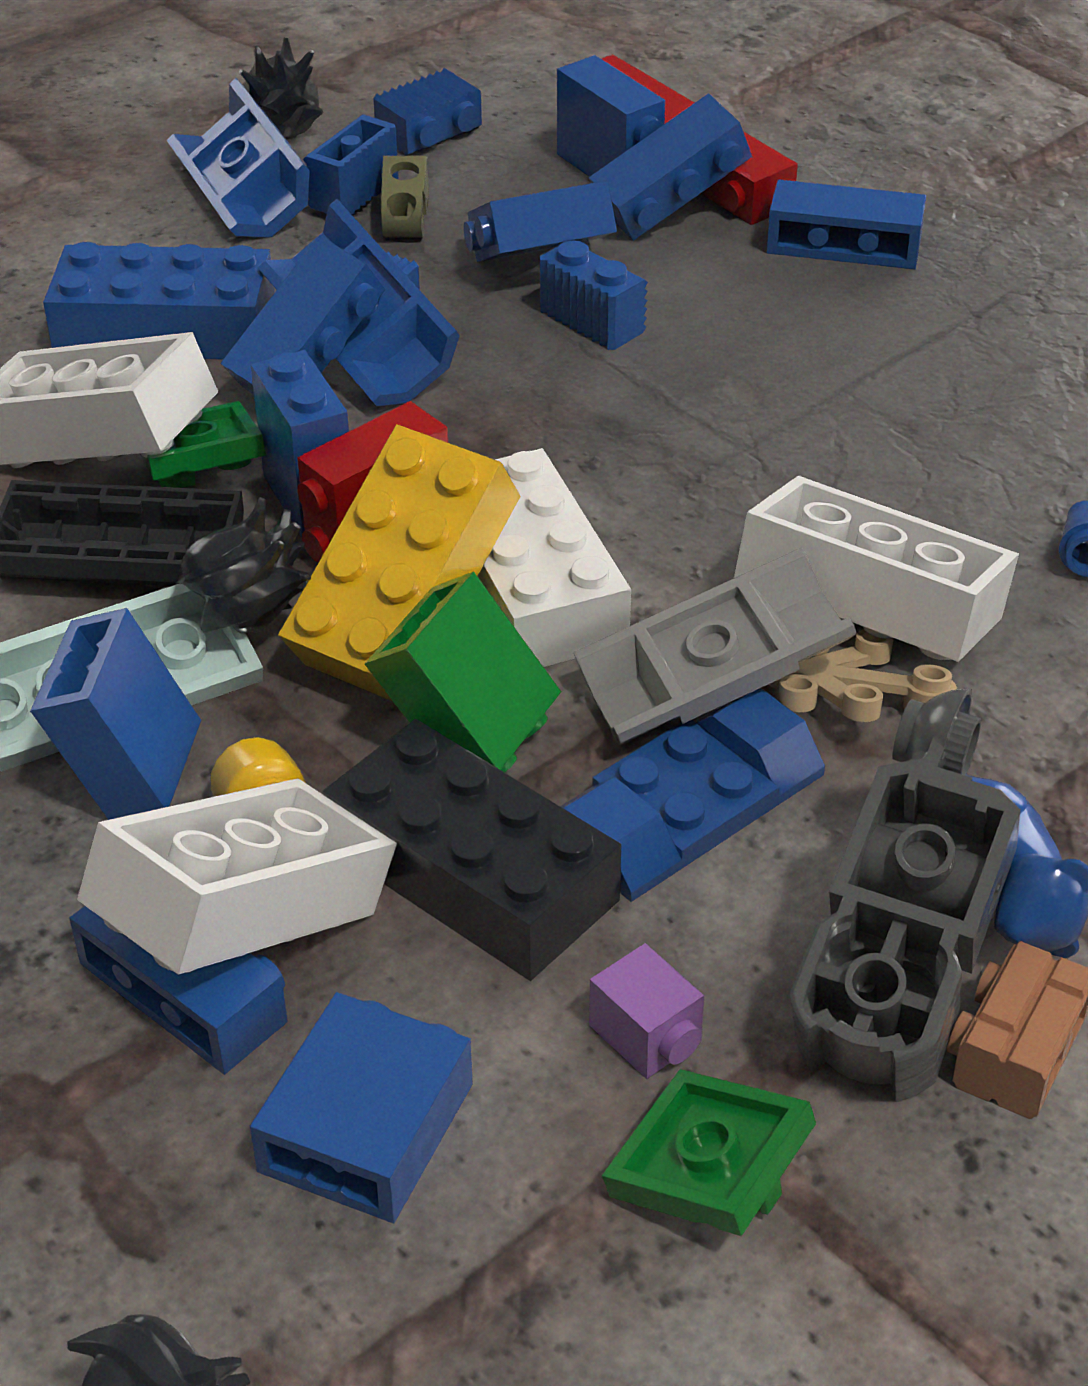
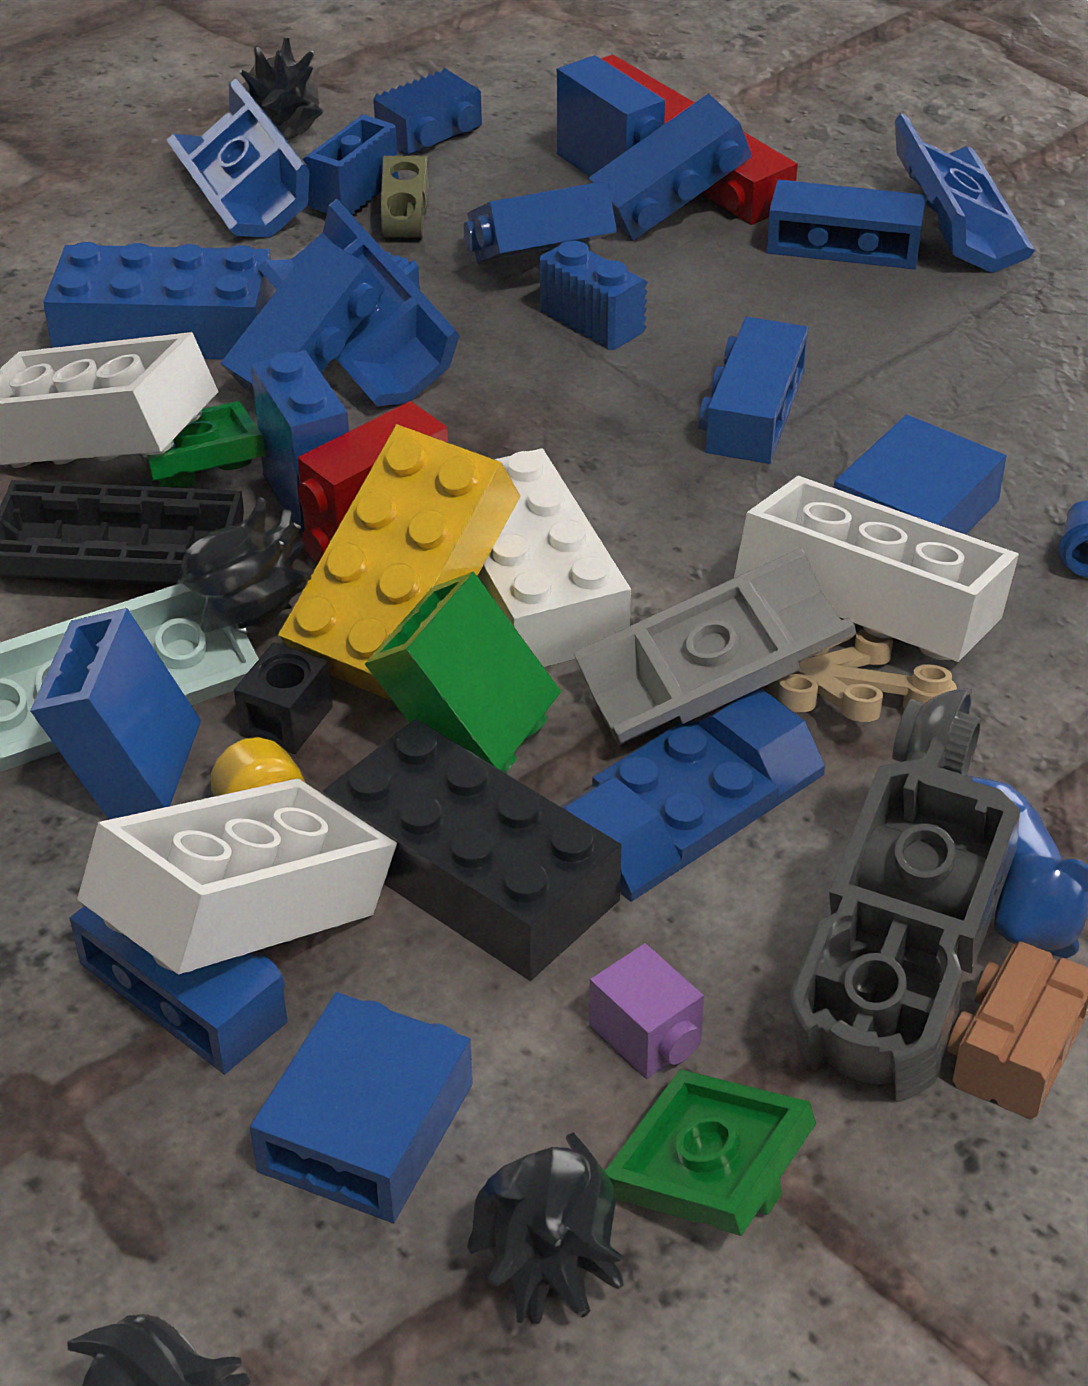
none -> black brick [234,642,333,755]
none -> black hair [467,1132,625,1324]
none -> blue brick [698,317,809,464]
none -> blue brick [834,414,1007,535]
none -> blue piece [895,113,1035,273]

